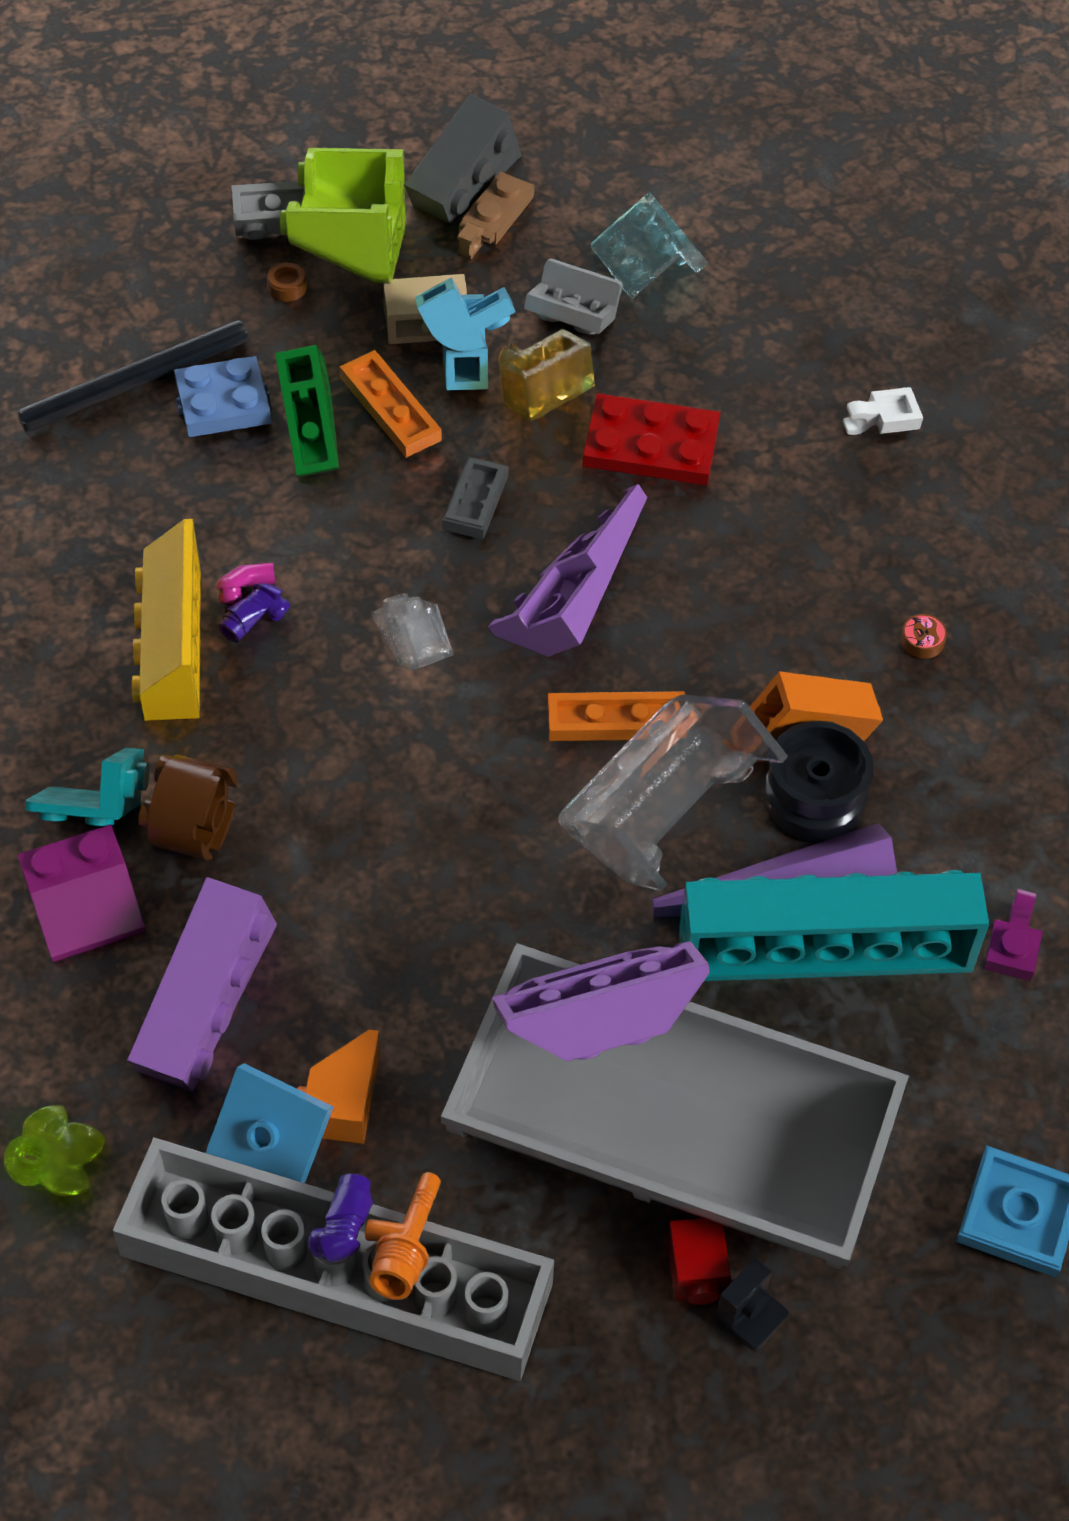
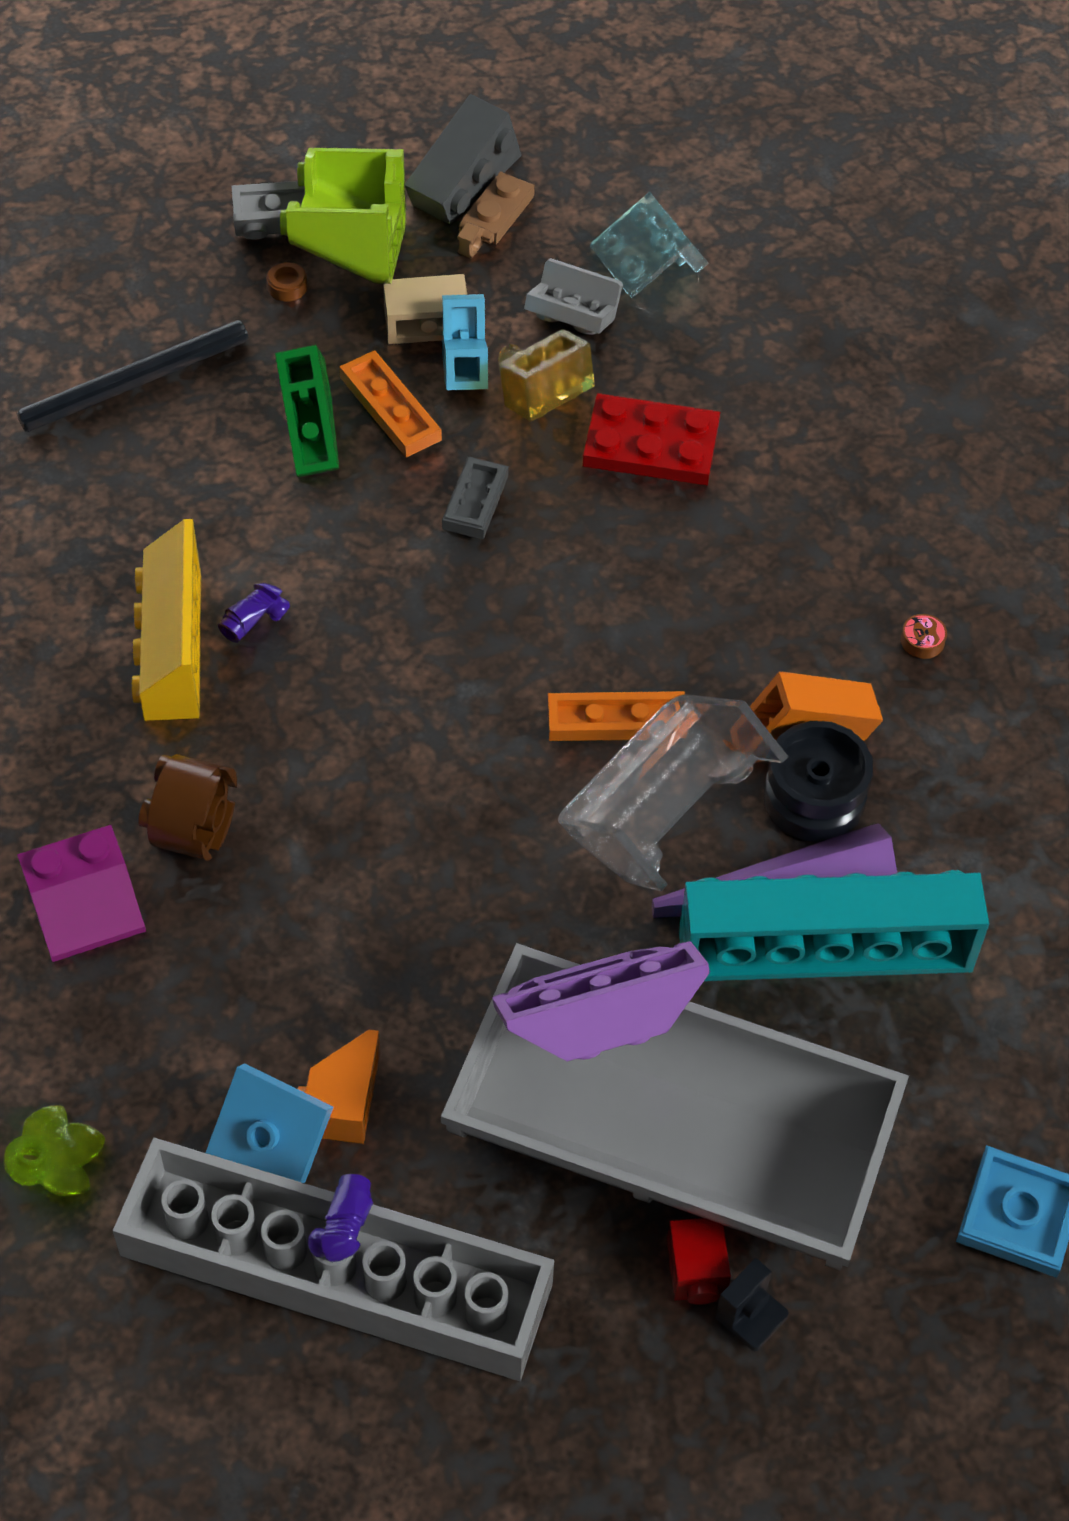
teal bracket [25,747,150,826] -> none
medium lavender wedge [127,877,277,1092] -> none
medium blue plate [174,356,272,438] -> none
dark pink arm [216,562,275,604] -> none
orange piece [365,1172,441,1300] -> none
clear slope [371,593,454,671] -> none
medium azure brick [415,277,515,351] -> none
medium lavender wedge [488,484,648,657] -> none
white plate [842,387,923,435] -> none
magenta plate [983,889,1043,981] -> none

